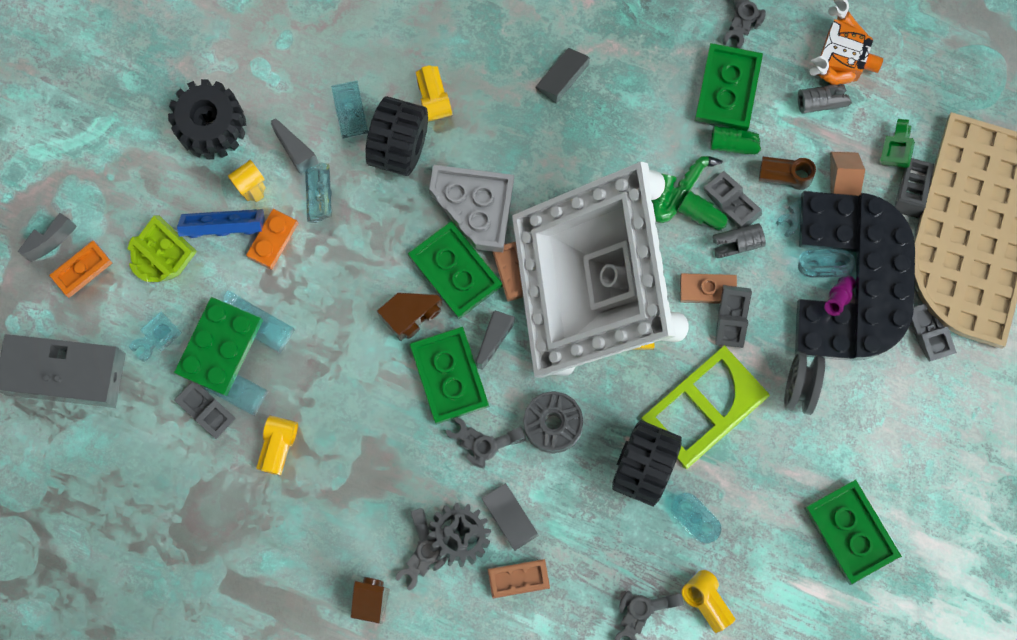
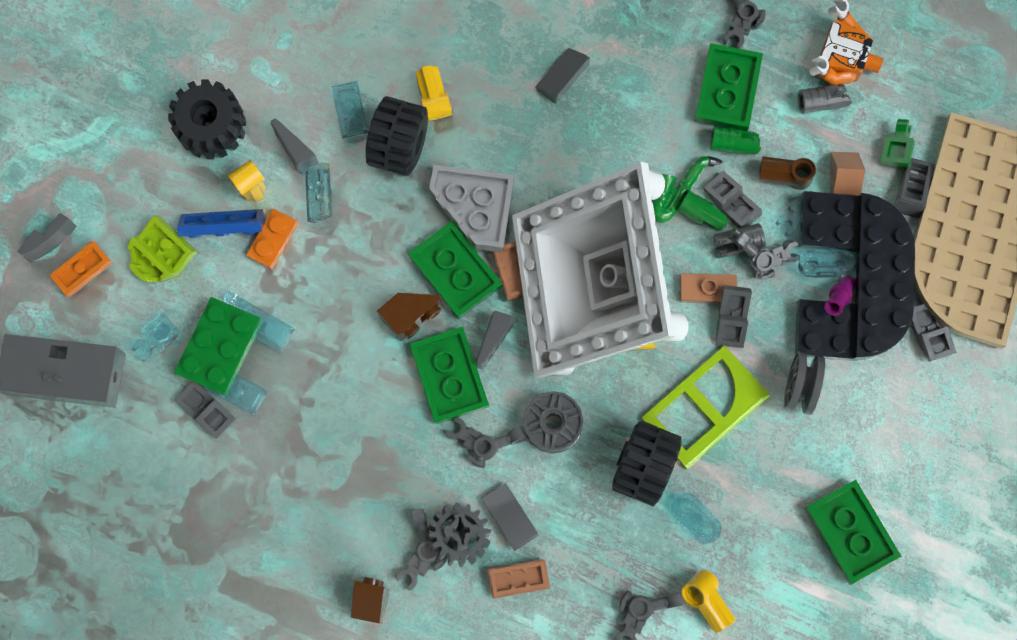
yellow piece [256,415,298,476] -> none
none -> dark grey piece [728,229,801,279]

